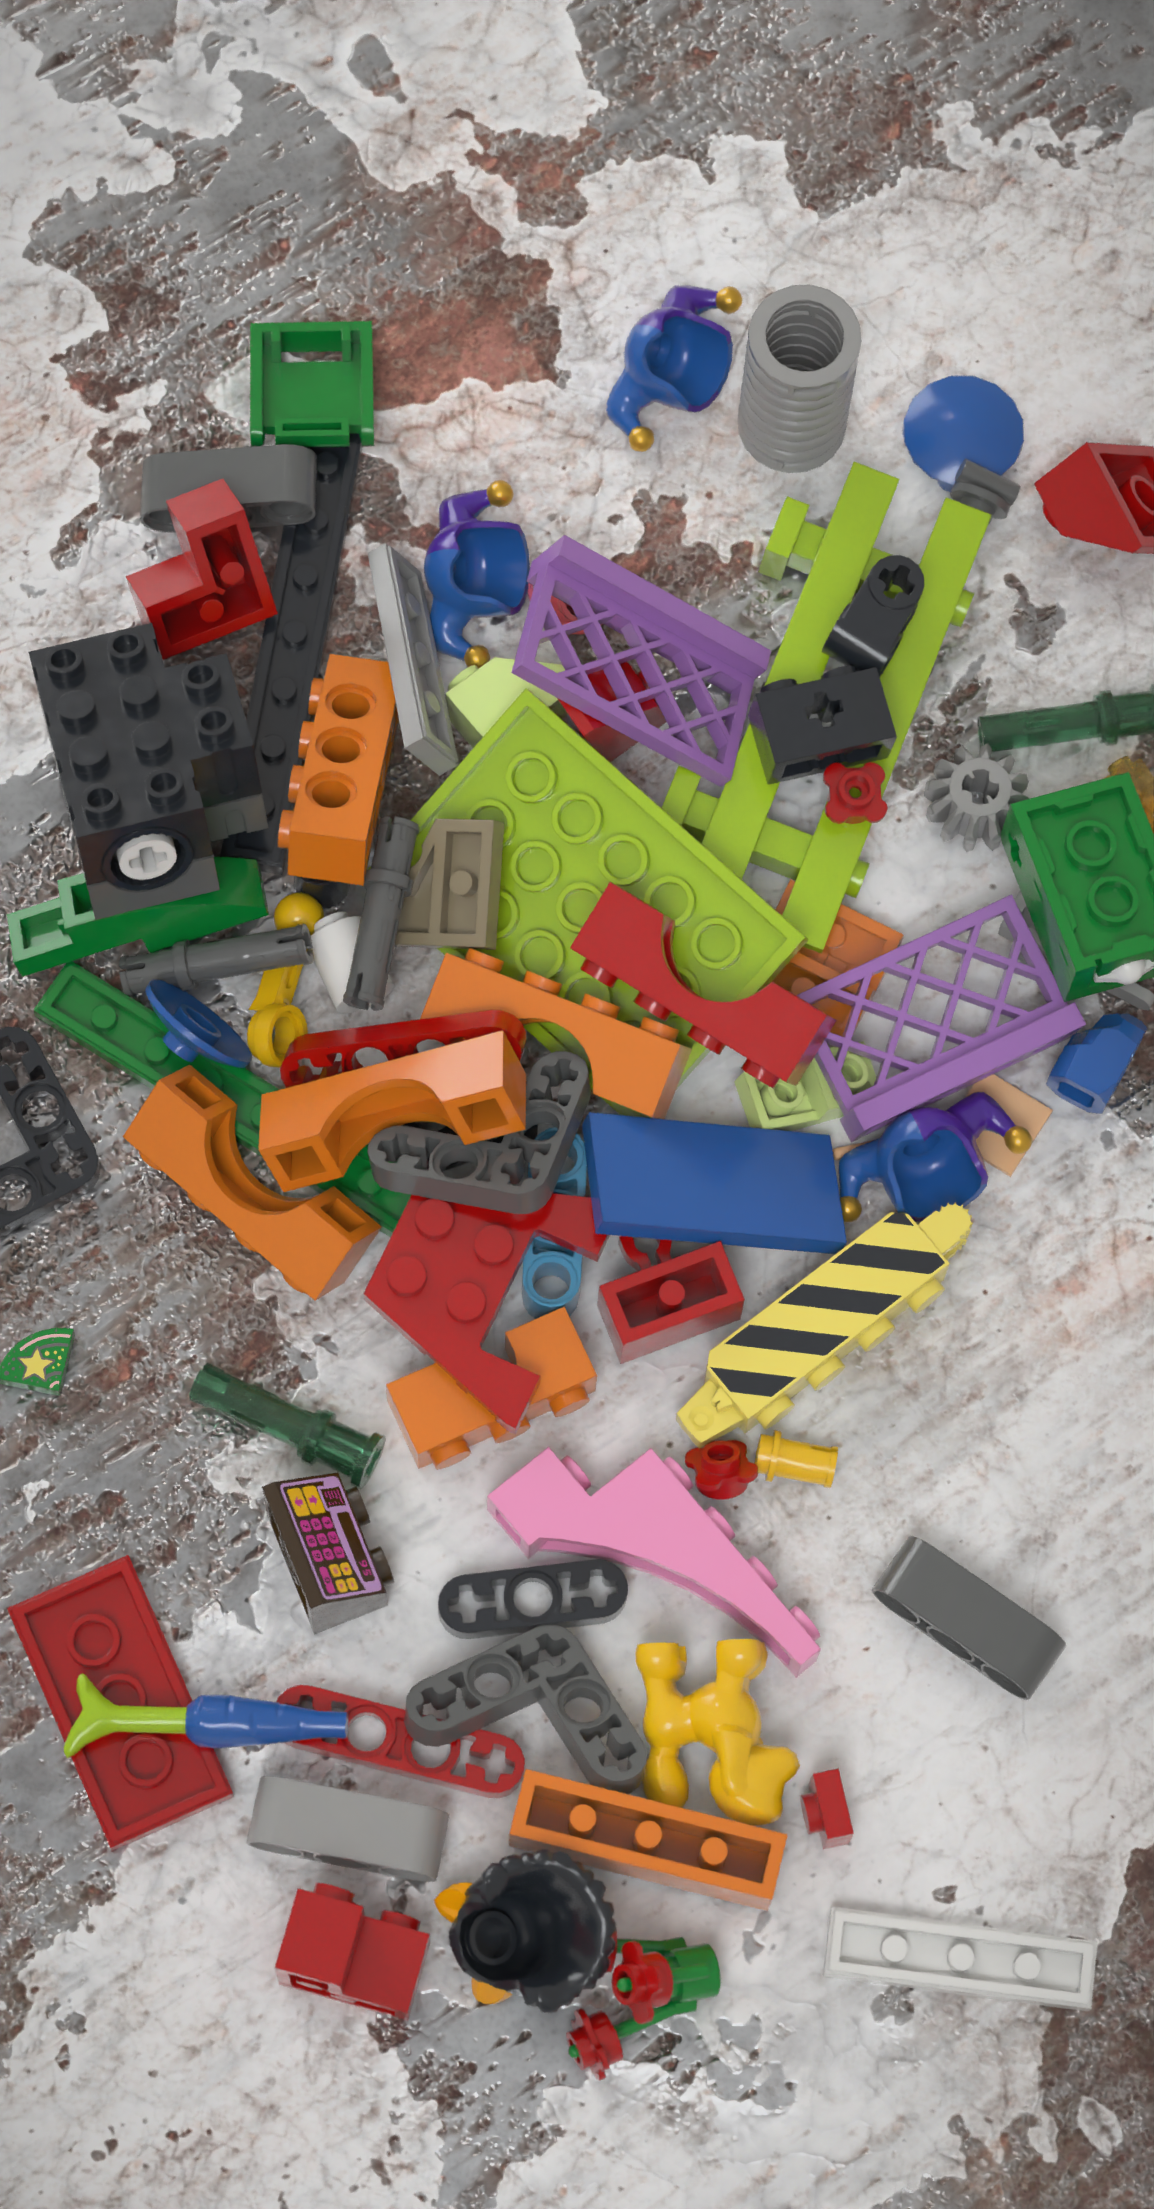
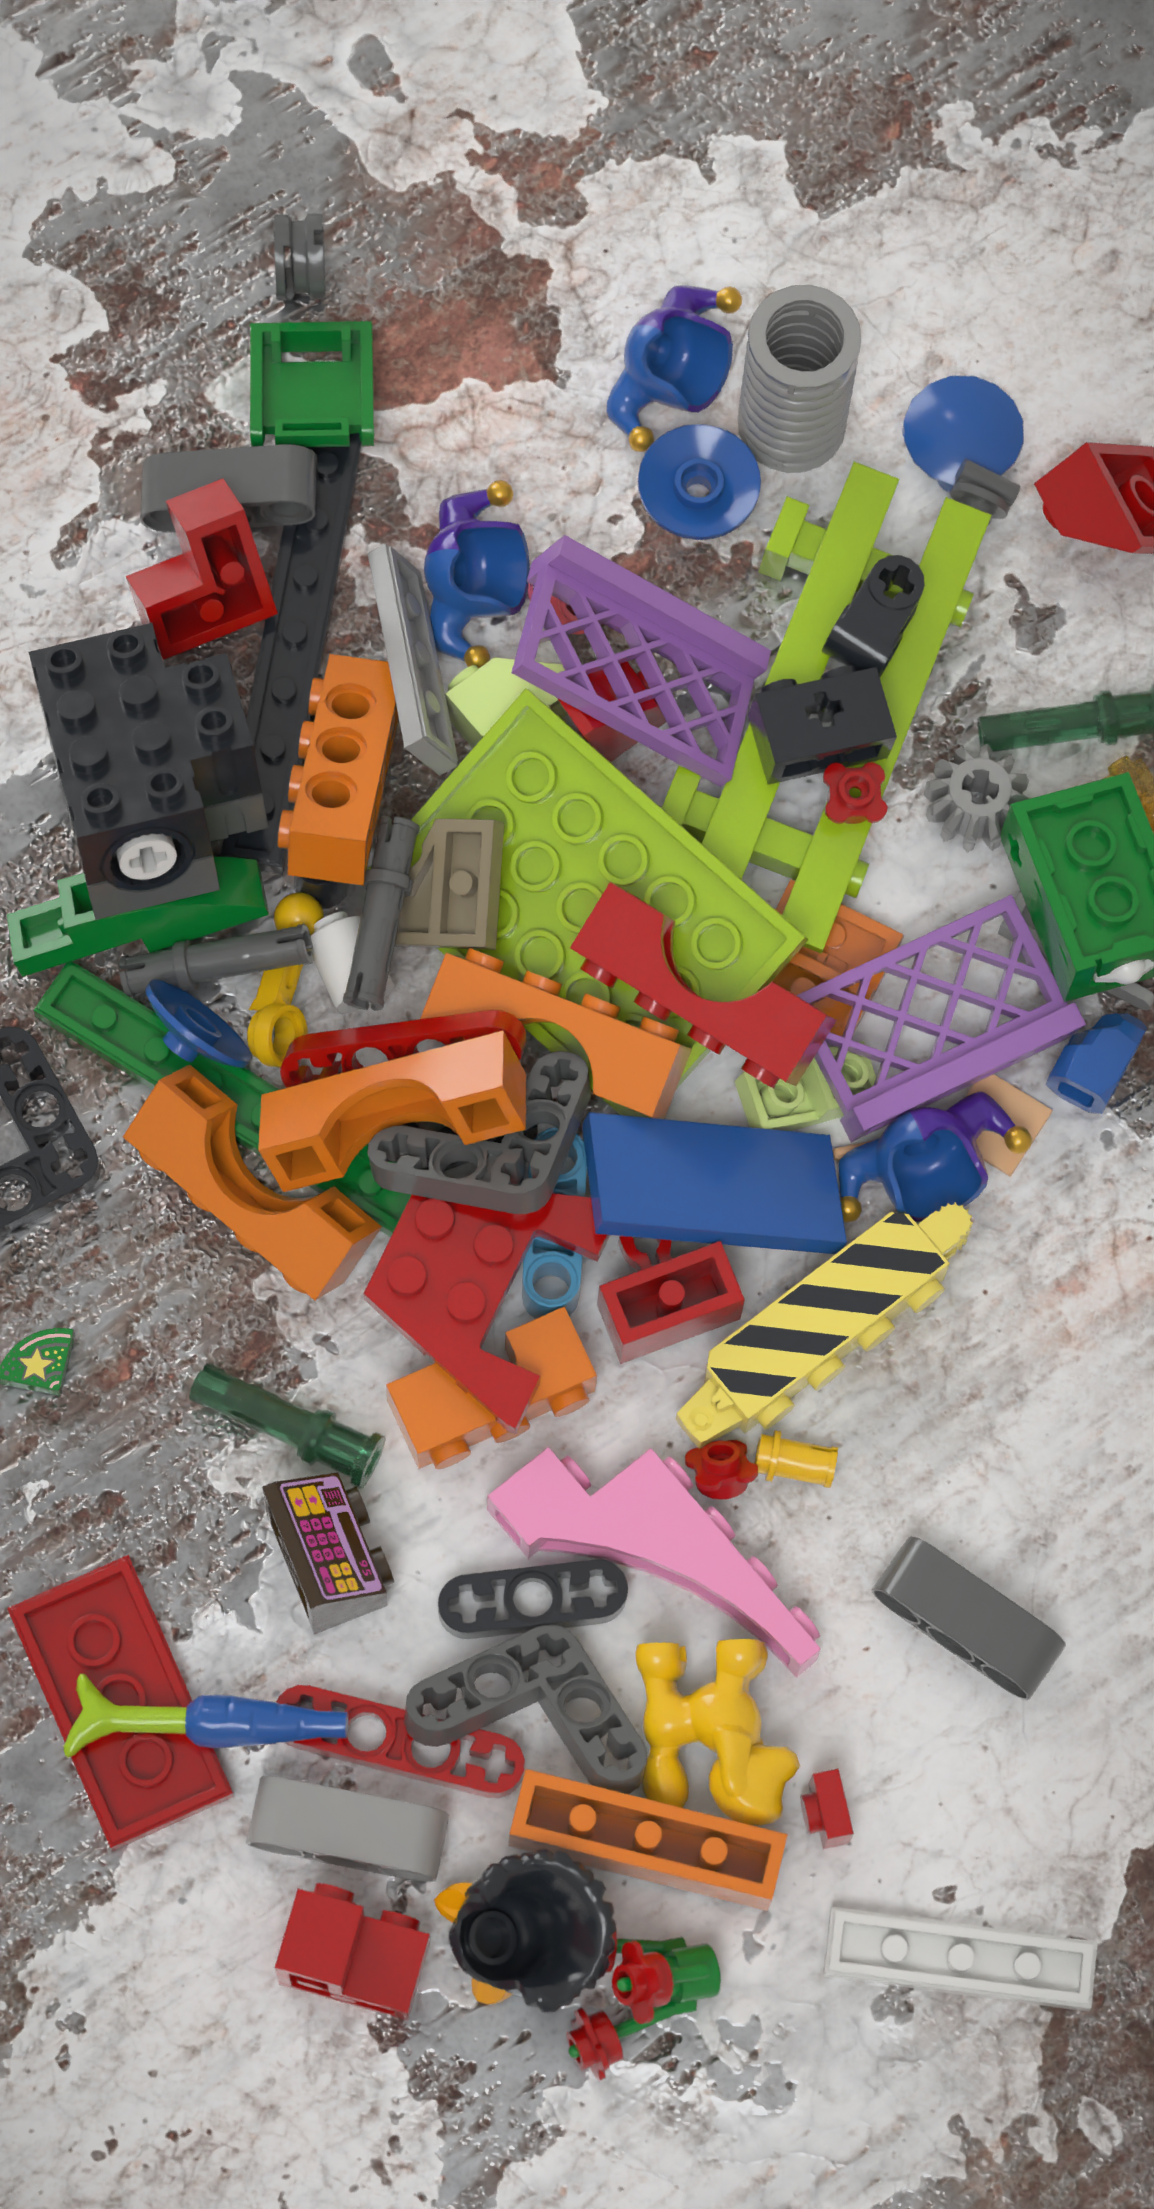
none -> dark grey wheel [274,214,326,301]
none -> blue dish [638,424,761,540]

